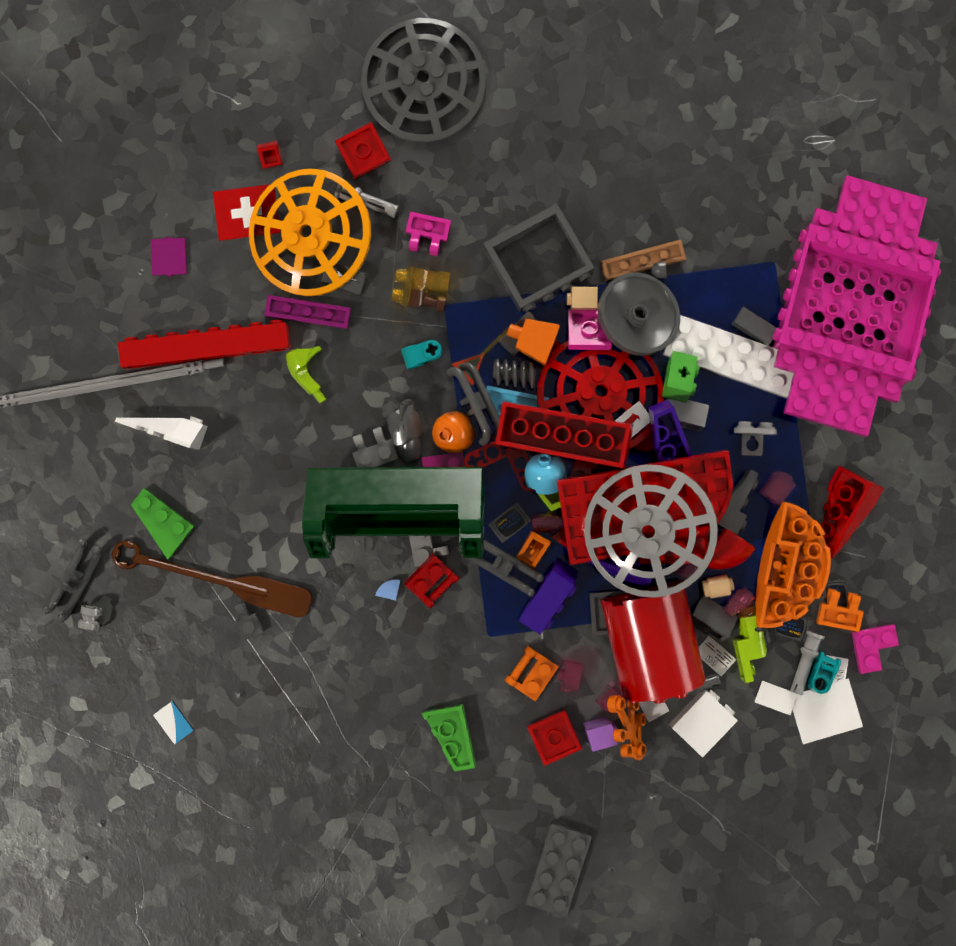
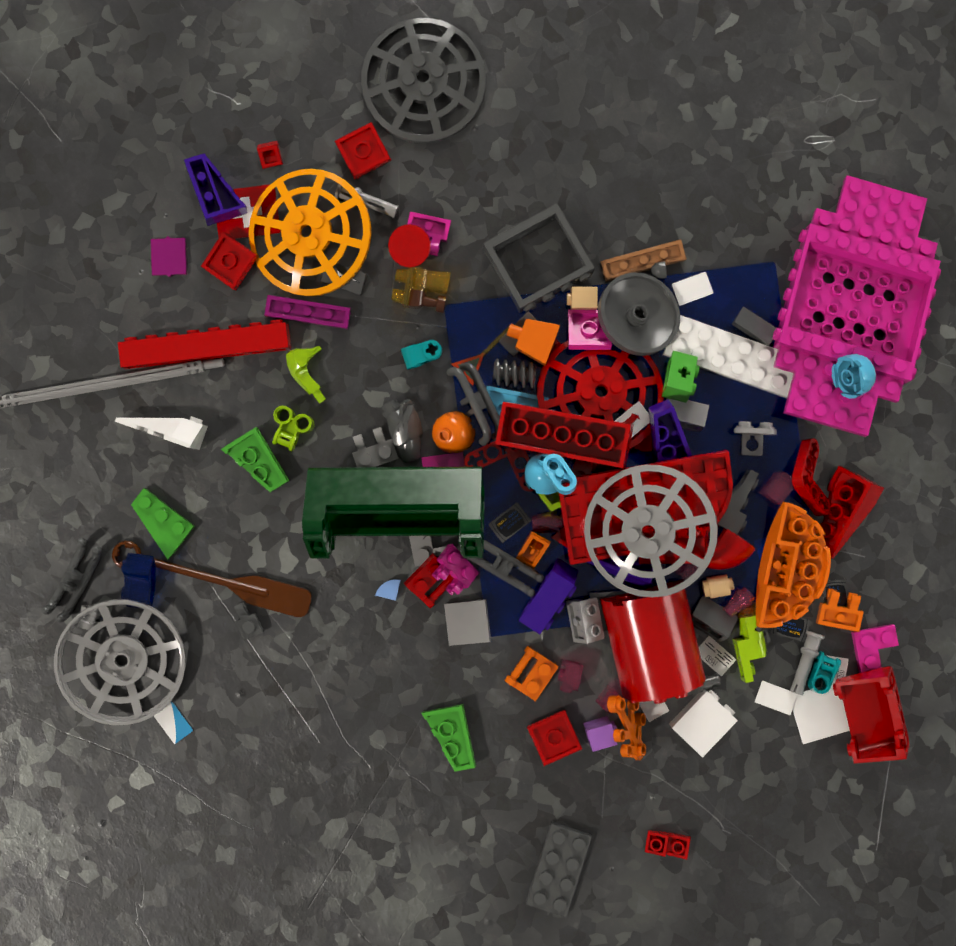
none -> light grey dish [54,599,186,725]
none -> clear blue brick [121,553,156,608]
none -> dark purple wedge [184,154,247,226]
none -> red plate [201,232,258,291]
none -> bright green wing [221,427,289,492]
none -> lime piece [272,406,315,452]
none -> red tile [388,224,431,267]
none -> dark pink plate [432,544,479,595]
none -> light grey tile [444,599,491,646]
none -> medium azure plate [543,454,577,495]
none -> light grey bracket [566,597,604,644]
none -> red slope [644,830,691,860]
none -> white sticker [672,272,713,306]
none -> red beam [792,438,830,516]
none -> medium azure cylinder [832,354,876,399]
none -> red windscreen [833,666,910,764]

